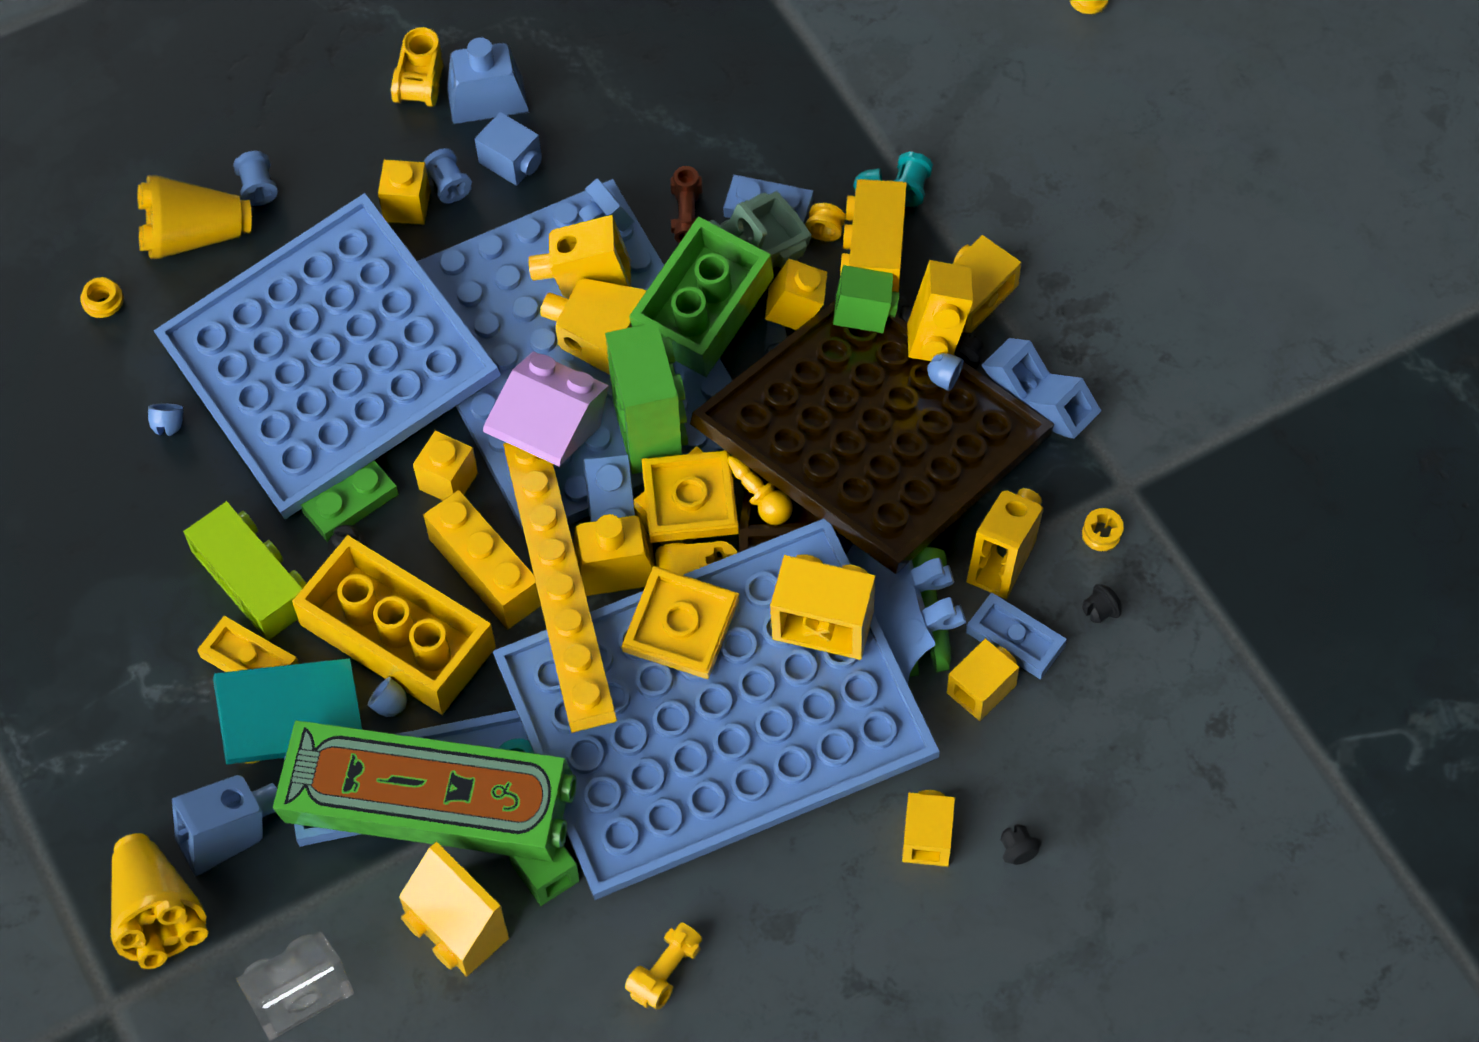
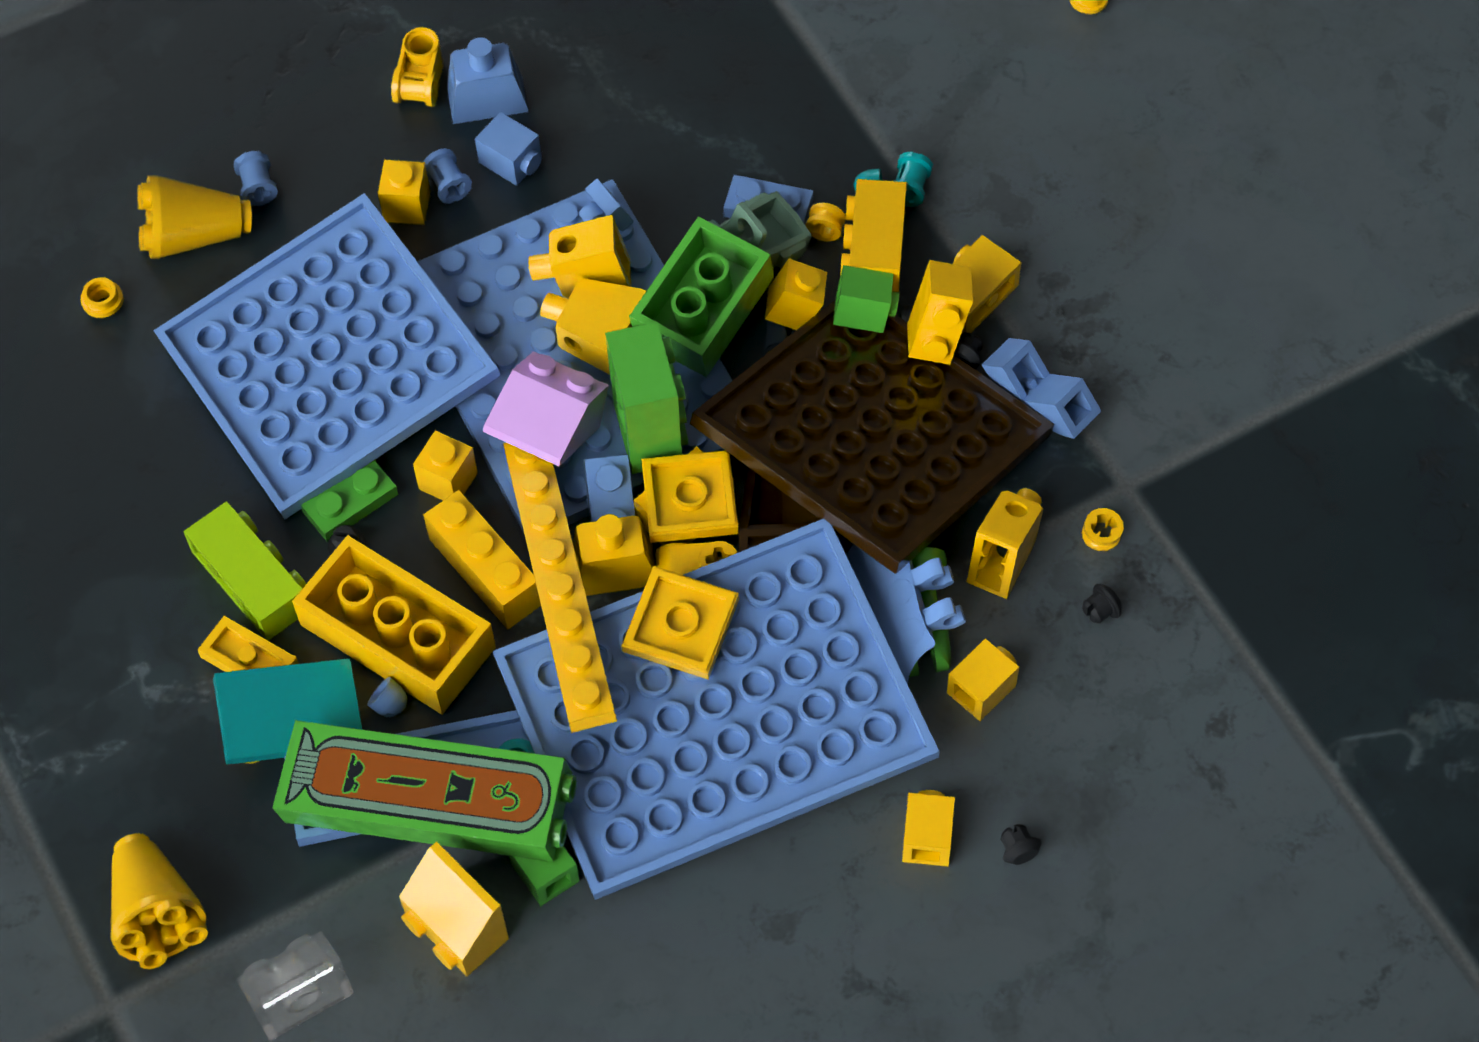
medium blue hinge [148,403,183,436] -> none
medium blue torso [172,775,277,876] -> none
yellow bar [625,922,703,1010] -> none
copper bar [671,166,702,243] -> none
yellow bar [728,456,793,525] -> none
yellow brick [770,554,875,660] -> none
medium blue hinge [927,353,964,391] -> none
medium blue plate [966,592,1067,680] -> none

